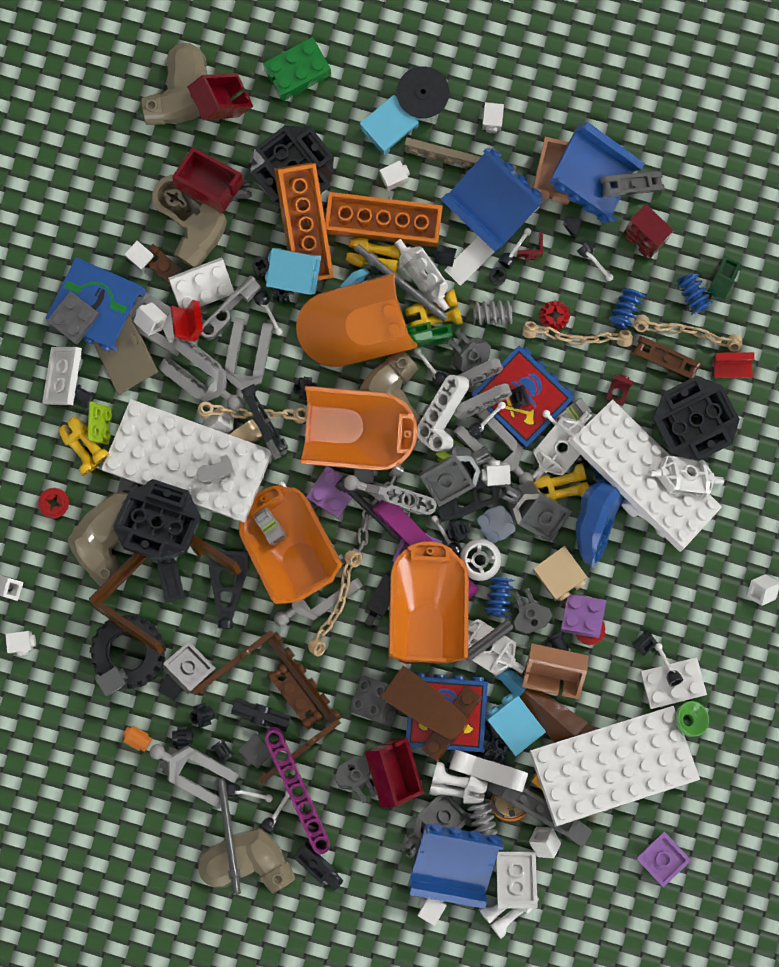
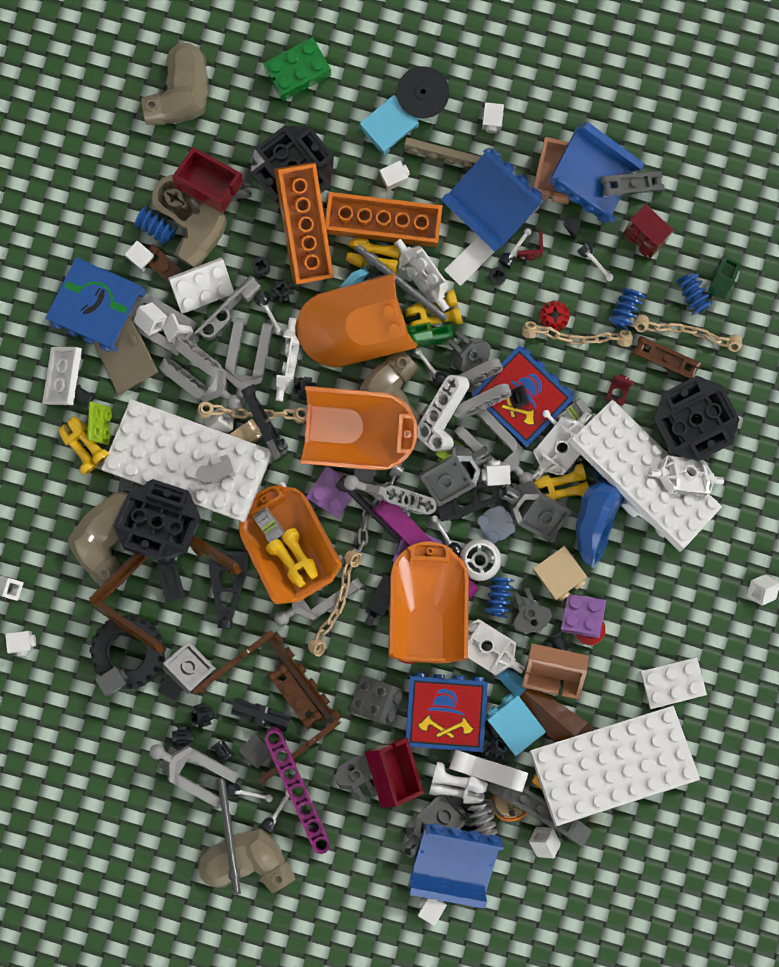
red gear [38,488,69,518] -> none
flat silver plate [47,291,101,345] -> none
orange brick [122,725,152,752] -> none
red panel [171,300,203,342] -> none
dark red piece [187,73,253,120] -> none
medium azure panel [265,248,321,294] -> none
black hinge [293,842,344,890] -> none
reddish brown slope [381,666,483,762] -> none
black slope [434,245,457,267] -> none
black gear [446,520,471,543] -> none
dark grey axle [466,620,513,661] -> none
hinge [468,402,506,440] -> none
light grey piece [473,300,512,325] -> none
white piece [478,897,539,939] -> none
white plate [496,852,537,908] -> none
black slope [632,630,658,656] -> none
medium lavender plate [636,831,692,887] -> none
hinge [655,643,683,687] -> none
bright green piece [675,701,709,737] -> none
red panel [713,352,755,378] -> none
none -> blue piece [135,206,178,245]
none -> yellow piece [266,528,318,588]
none -> white plate [275,318,300,402]

